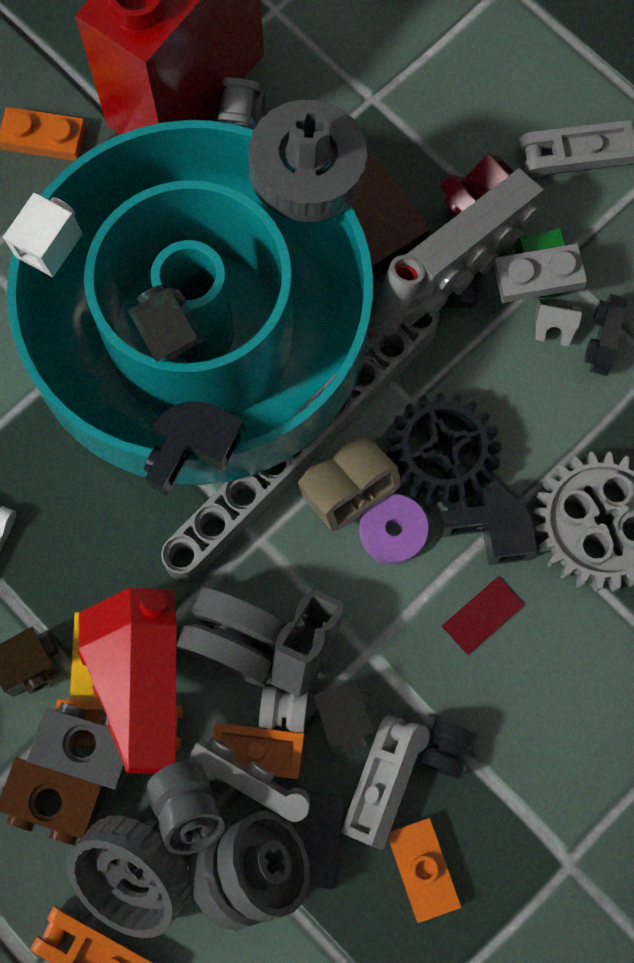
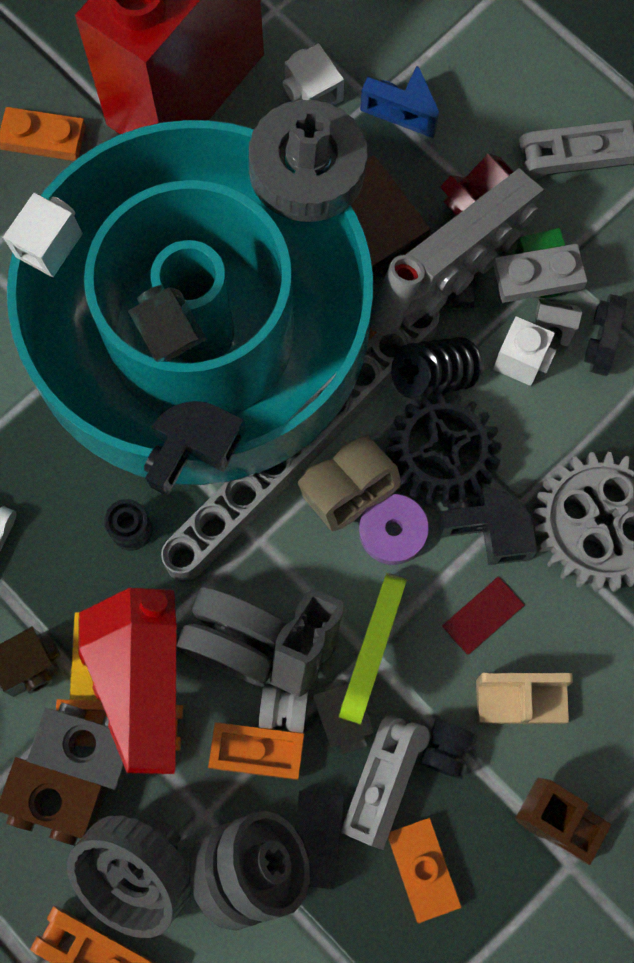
dark grey wheel [147,761,225,855] -> none
light grey plate [187,737,310,822] -> none
light grey piece [218,77,266,128] -> none
none -> black wheel [104,499,153,551]
none -> white brick [282,43,344,106]
none -> lime beam [339,572,407,725]
none -> blue slope [360,66,439,138]
none -> black piece [391,337,484,399]
none -> tan panel [476,673,573,724]
none -> white brick [493,316,556,386]
none -> reddish brown brick [515,777,612,865]

